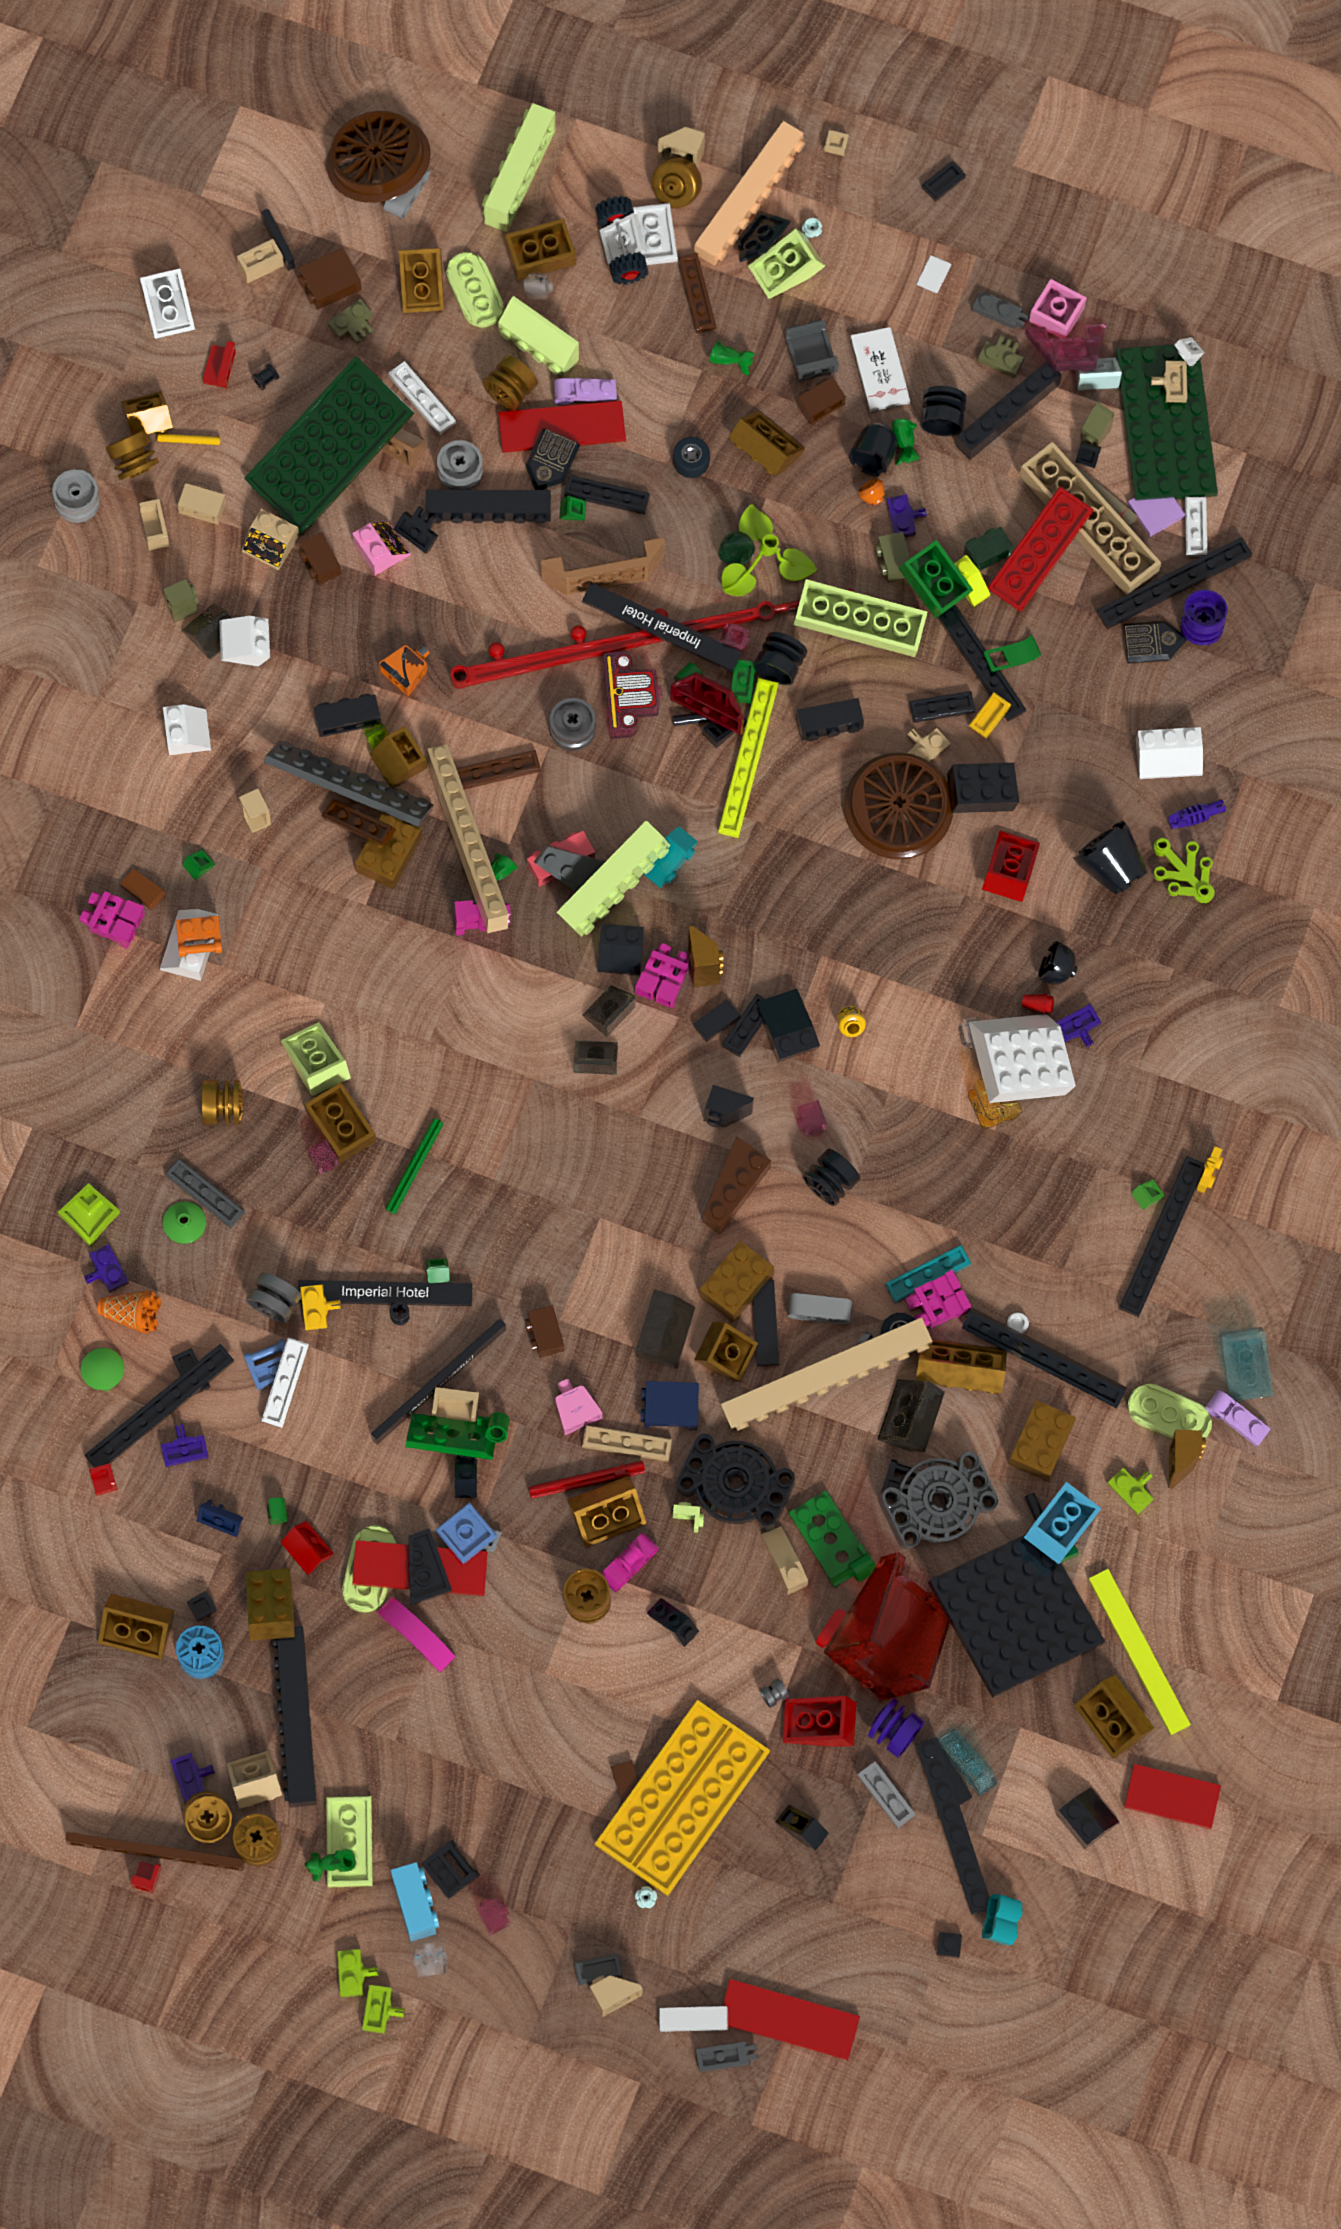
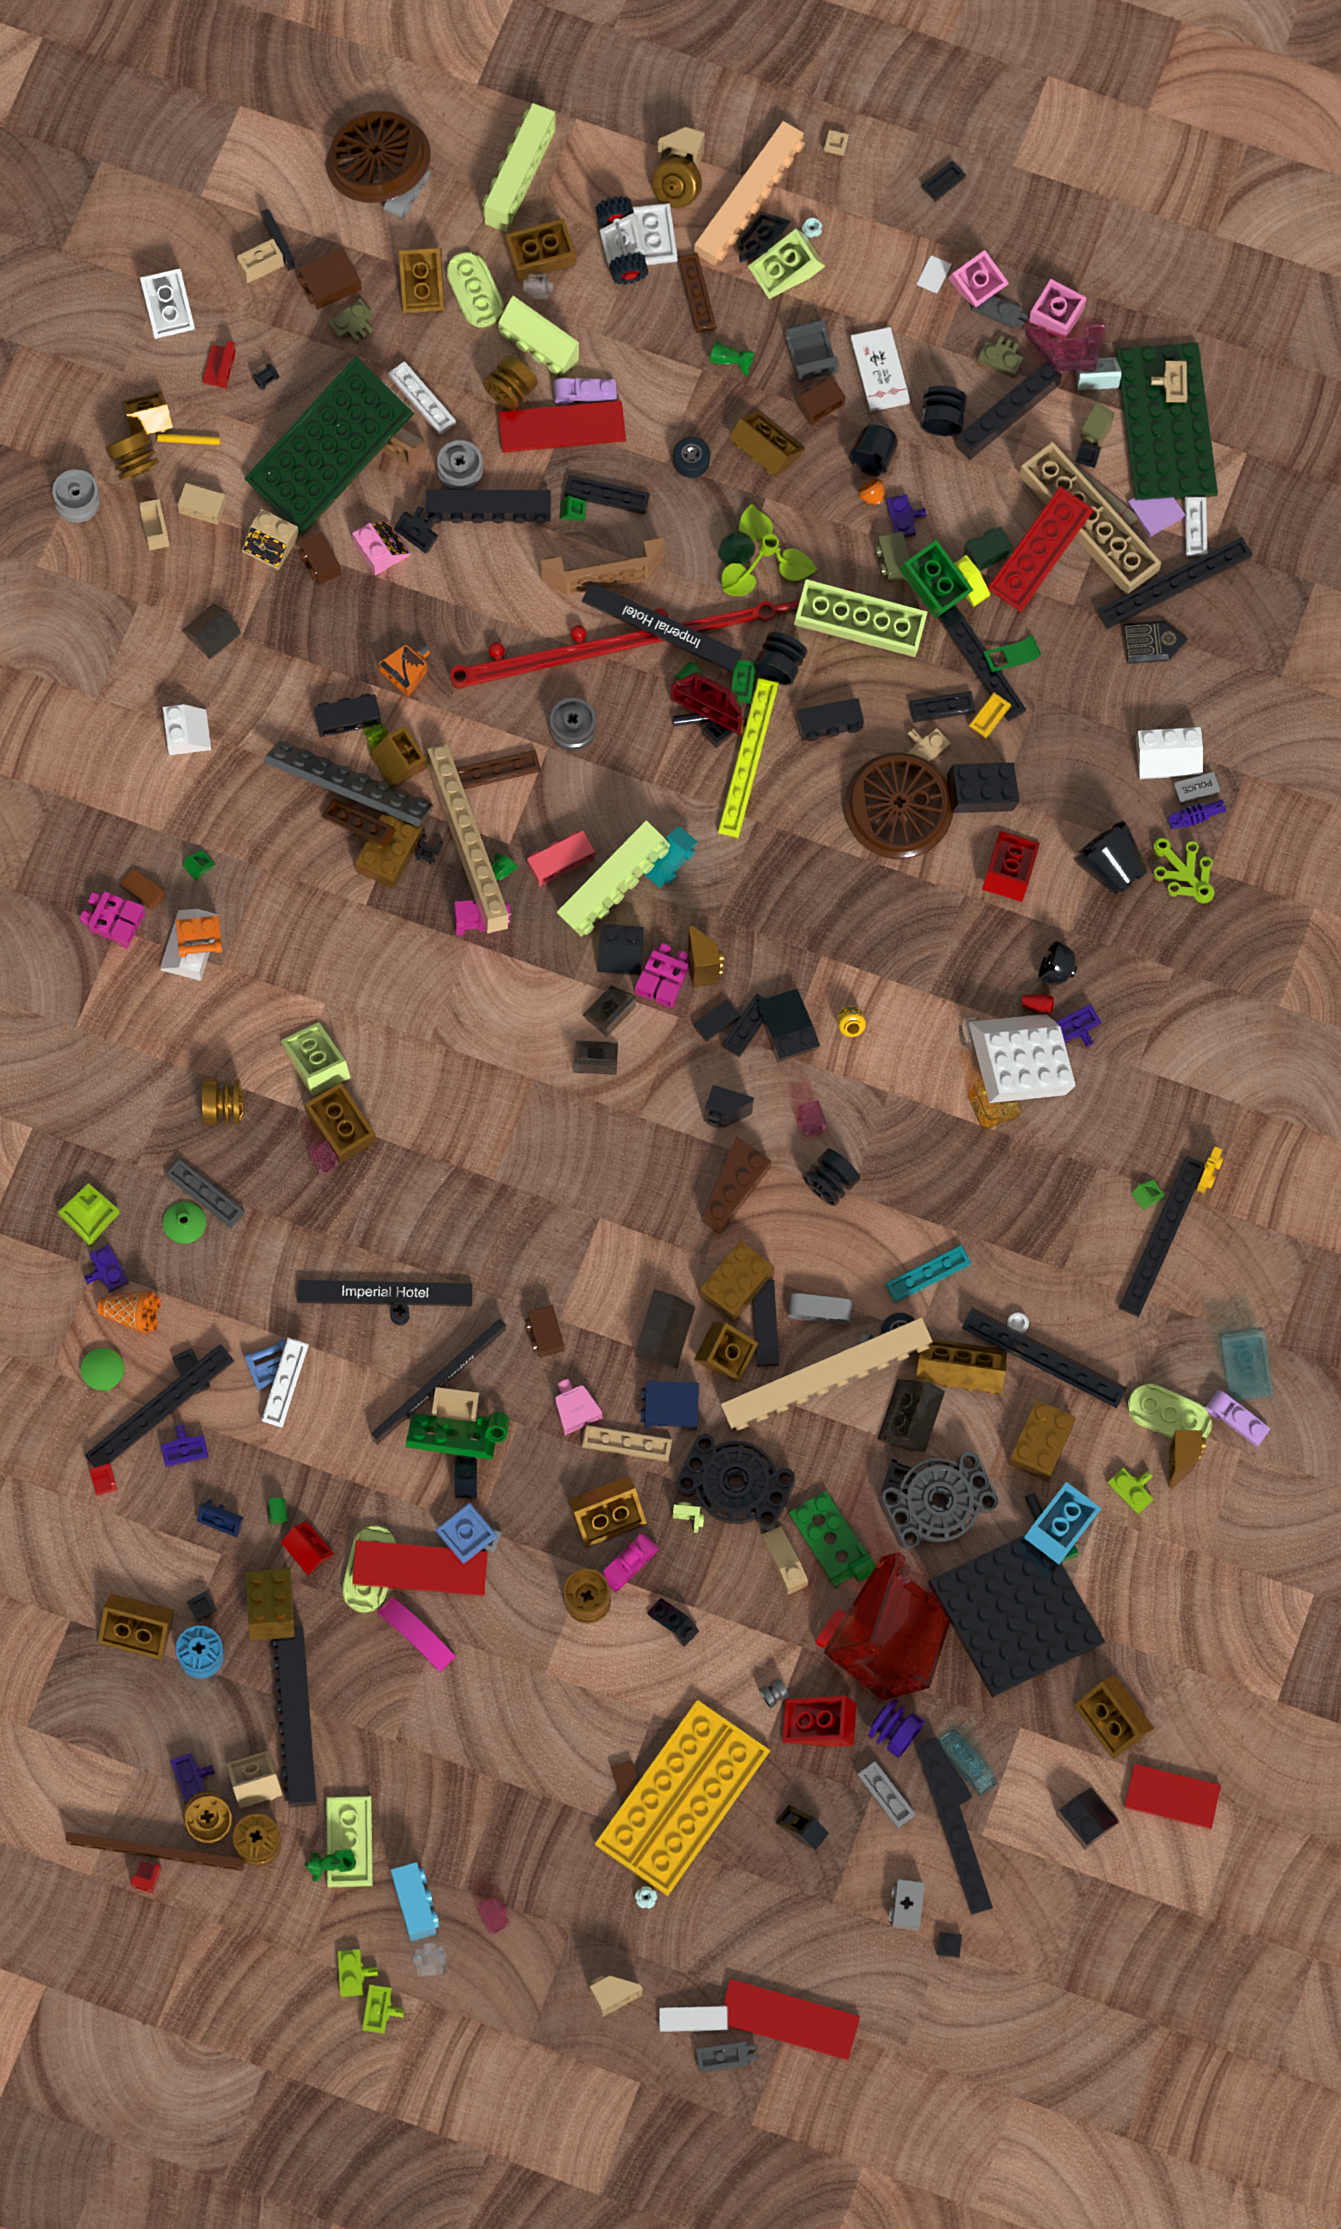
olive brick [163,579,199,622] -> none
white slope [219,616,270,667] -> none
tan panel [239,789,271,833] -> none
flat silver wheel [246,1272,302,1323] -> none
yellow plate [300,1284,341,1330] -> none
green axle [386,1118,443,1214] -> none
black wing [408,1528,452,1606] -> none
black plate [421,1840,480,1900] -> none
slope [426,1258,450,1283] -> none
black tile [525,428,580,490] -> none
red axle [528,1460,646,1499] -> none
dark grey wing [534,845,606,892] -> none
dark grey tile [574,1954,623,1986] -> none
brick [604,652,662,739] -> none
clear pink brick [720,623,750,651] -> none
green animal [892,419,919,466] -> none
dark pink hips [905,1270,972,1329] -> none
teal brick [982,1894,1023,1945] -> none
neon yellow tile [1088,1569,1191,1736] -> none
white bracket [1175,337,1205,366] -> none
dark purple wheel [1180,590,1228,646] -> none
none -> black piece [416,834,443,865]
none -> light grey brick [888,1879,925,1931]
none -> bright pink slope [948,250,1009,307]
none -> light grey tile [1173,772,1220,804]

